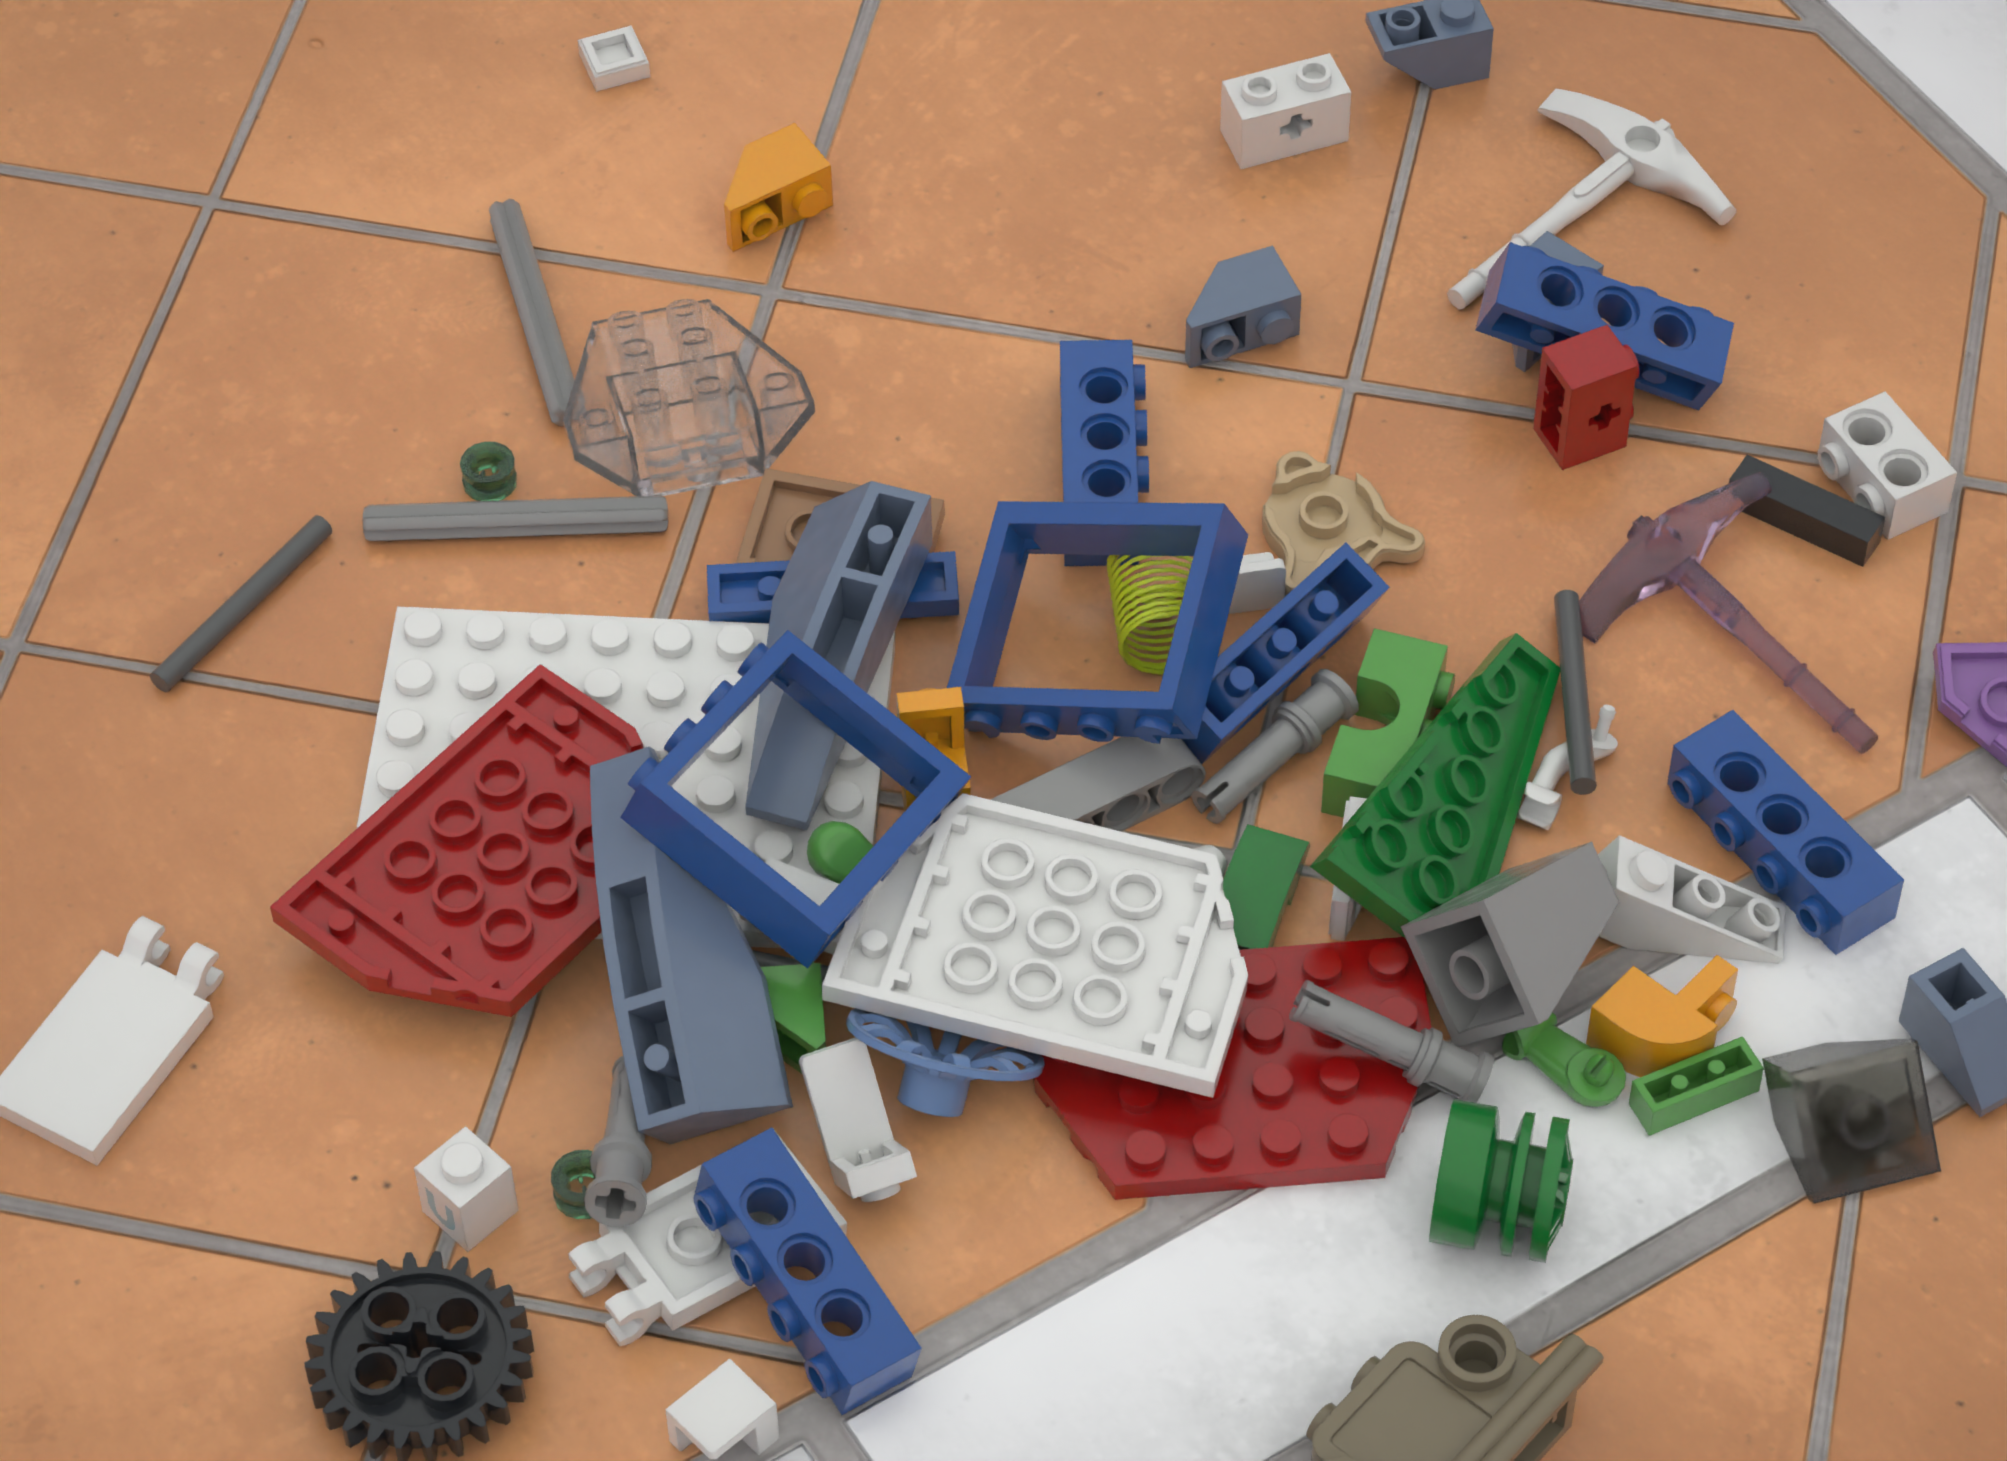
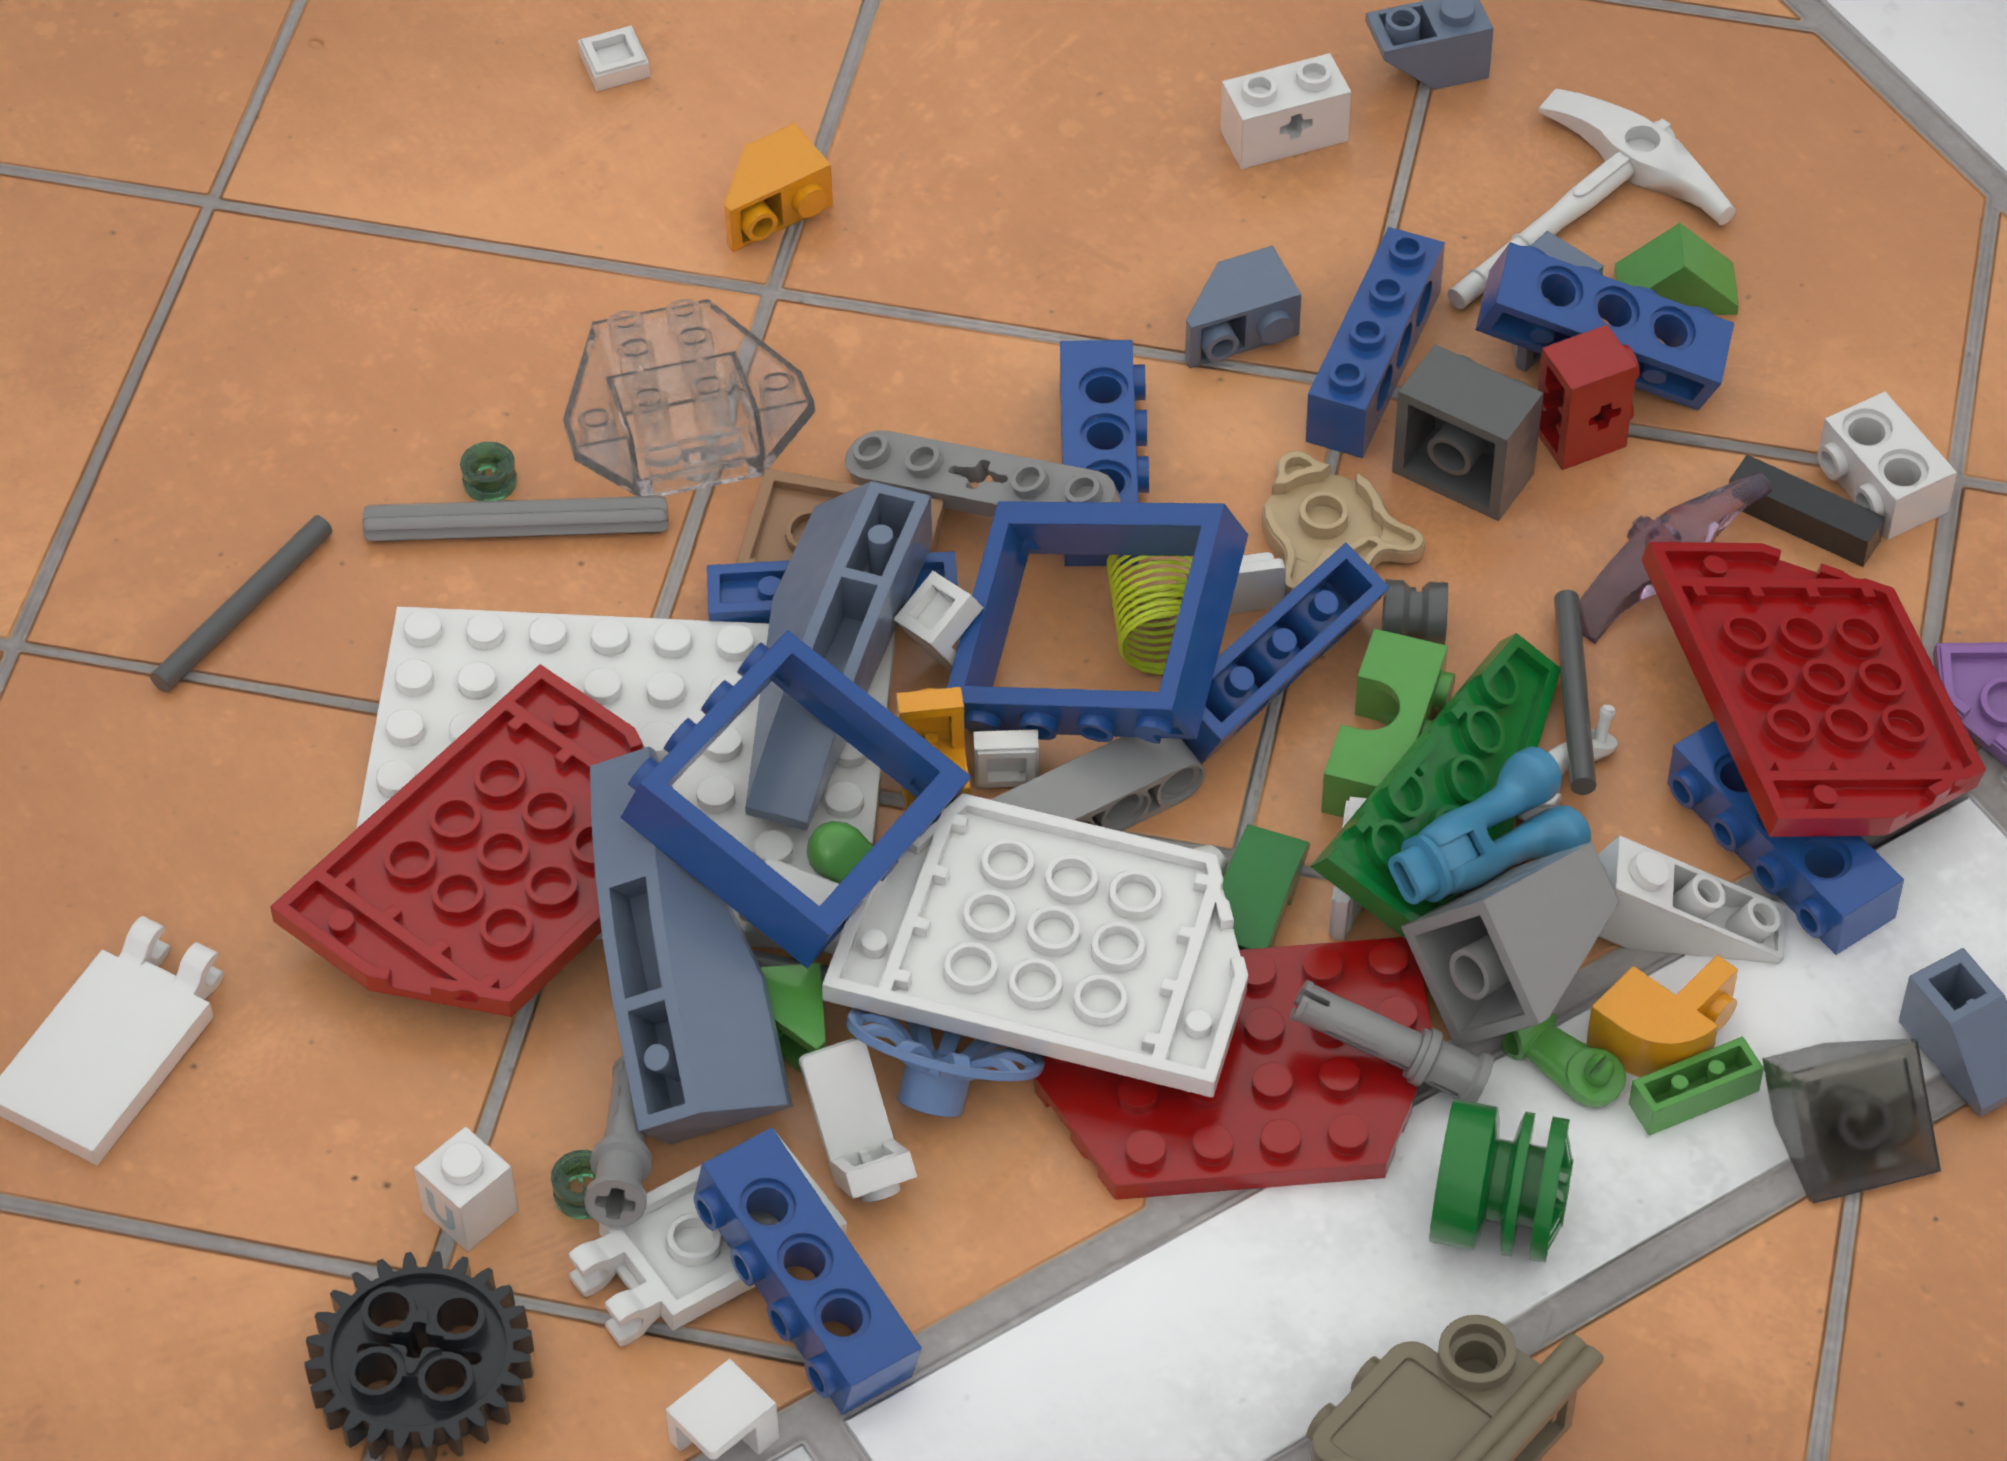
light grey axle [489,198,583,427] -> none
light grey pin [1191,669,1359,824] -> none
none -> light grey piece [845,431,1121,518]
none -> white panel [893,571,983,671]
none -> white tile [974,730,1039,788]
none -> blue brick [1305,227,1445,458]
none -> dark grey wheel [1382,579,1448,645]
none -> dark azure piece [1388,746,1591,904]
none -> dark grey brick [1392,344,1543,521]
none -> bright green slope [1614,223,1739,315]
none -> red plate [1641,542,1986,837]

